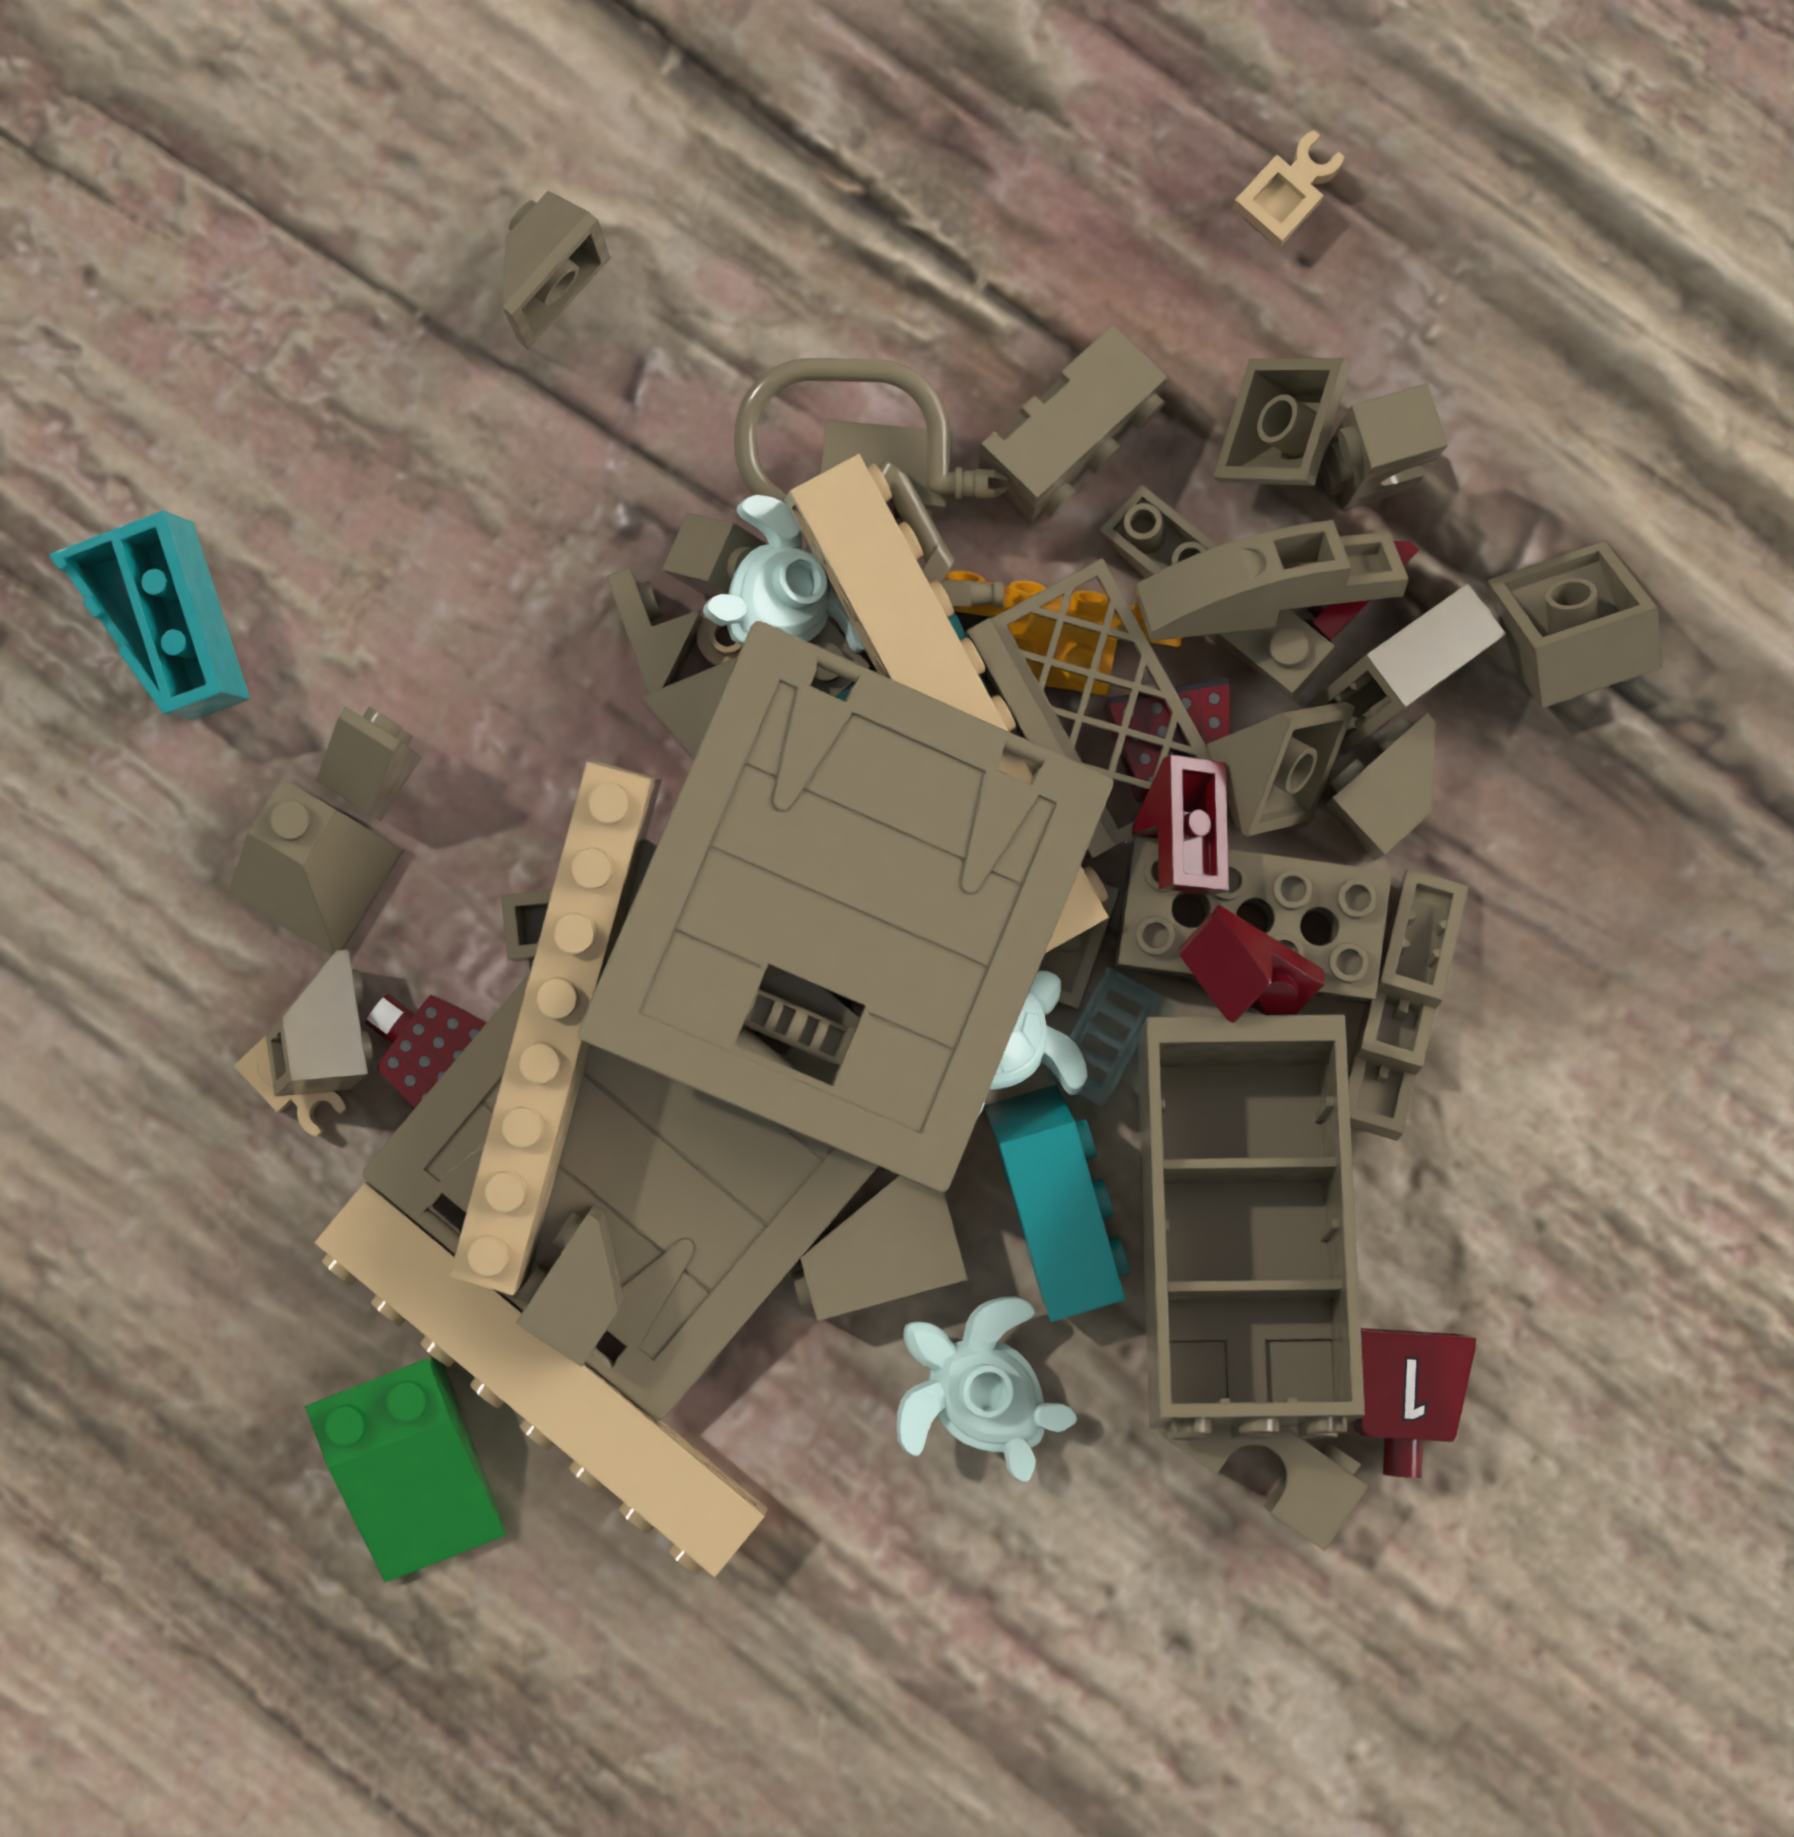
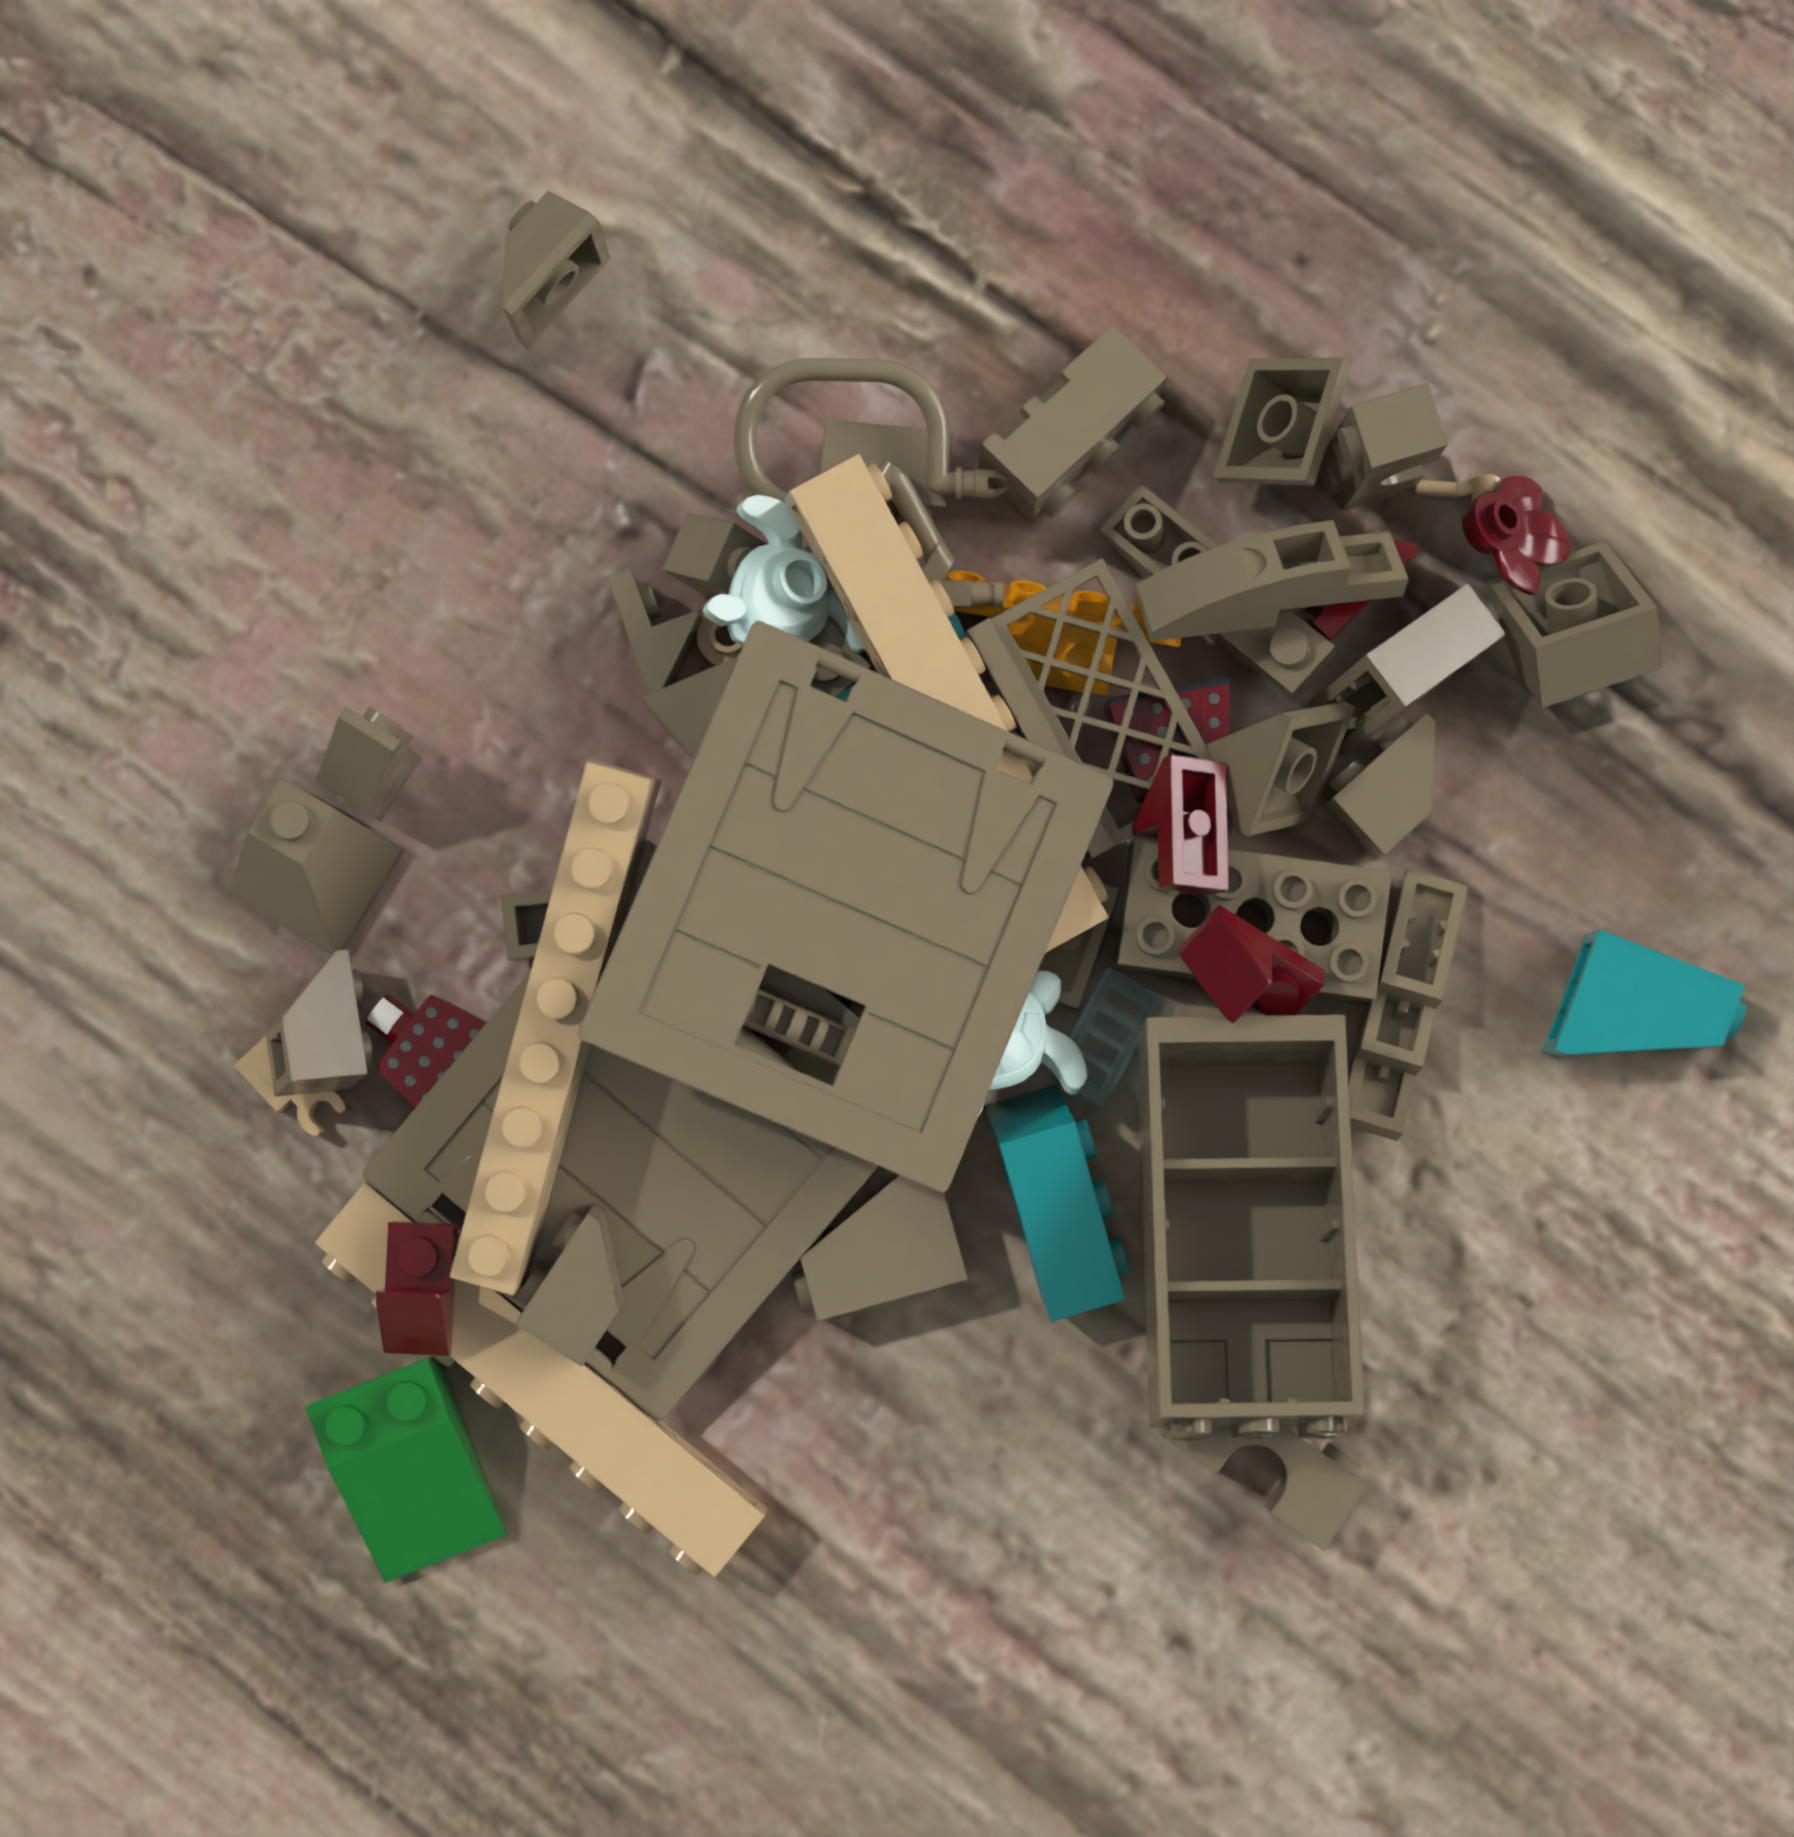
teal wedge [48,510,251,721] -> none
light aqua animal [896,1296,1077,1482] -> none
tan plate [1232,130,1344,248] -> none
dark red torso [1353,1328,1476,1478] -> none
none -> dark red slope [375,1221,458,1356]
none -> tan hand [1416,474,1501,502]
none -> dark red plate [1462,475,1571,595]
none -> teal slope [1541,929,1746,1056]

